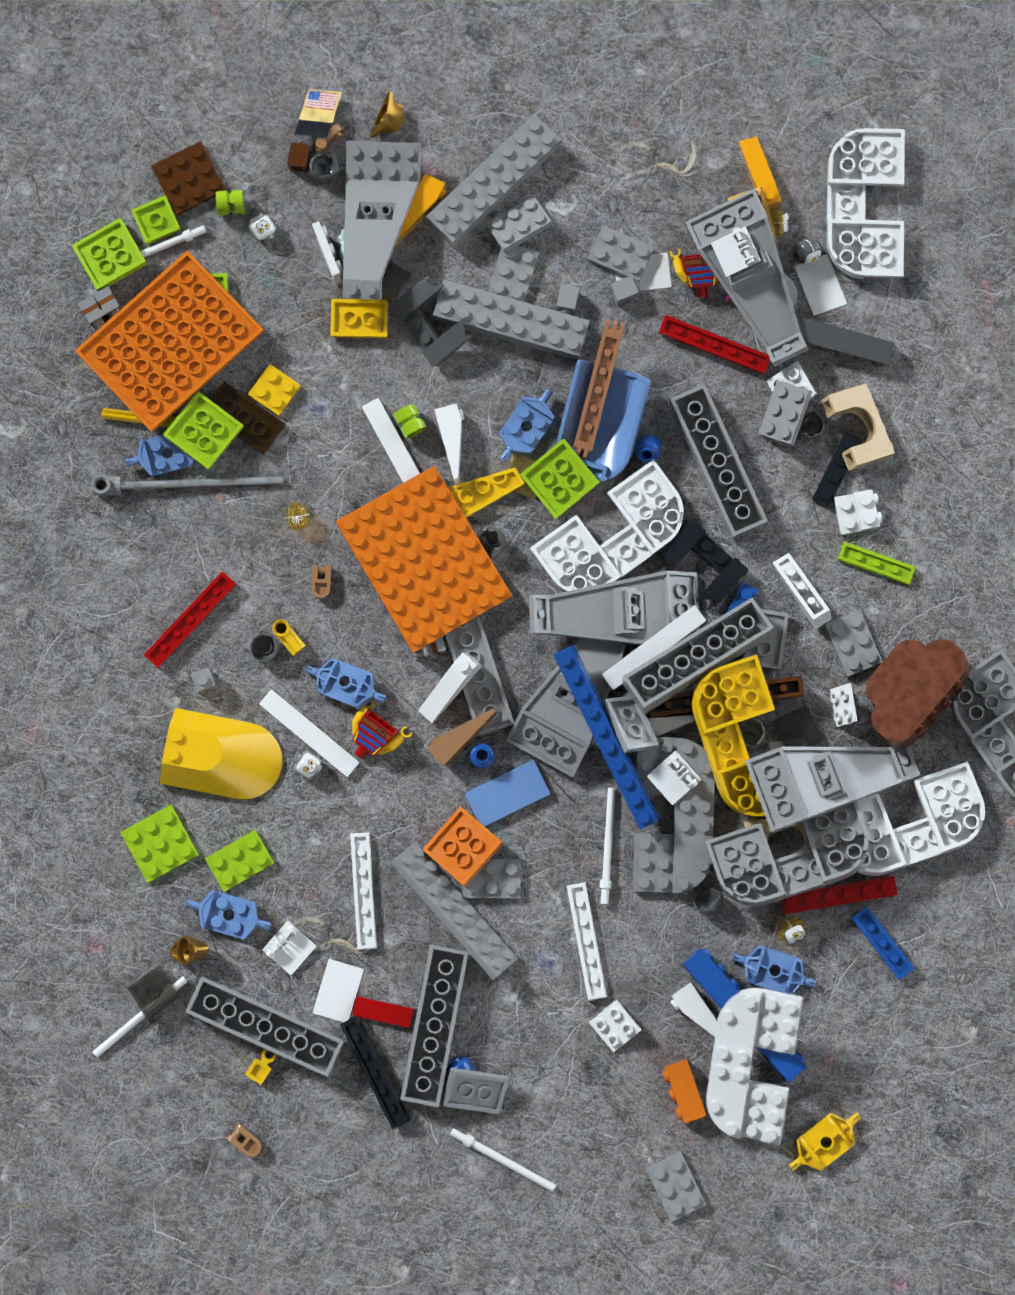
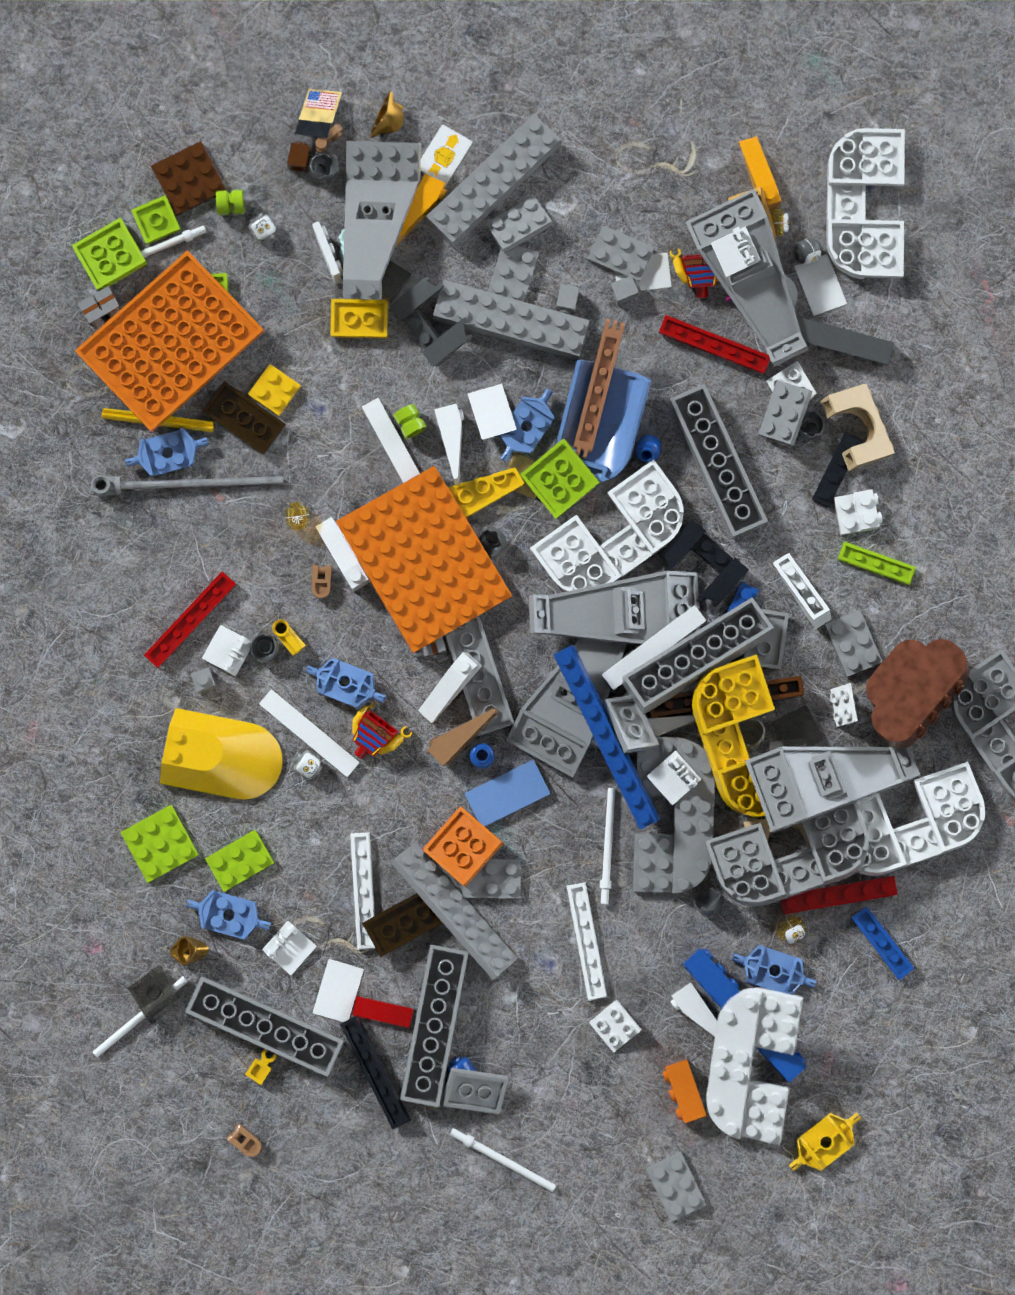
lime plate [163,391,244,471] -> none
none -> white hinge [202,625,251,677]
none -> white slope [315,517,370,592]
none -> dark brown plate [362,893,443,957]
none -> white sticker [420,124,472,185]
none -> white sticker [468,384,517,440]

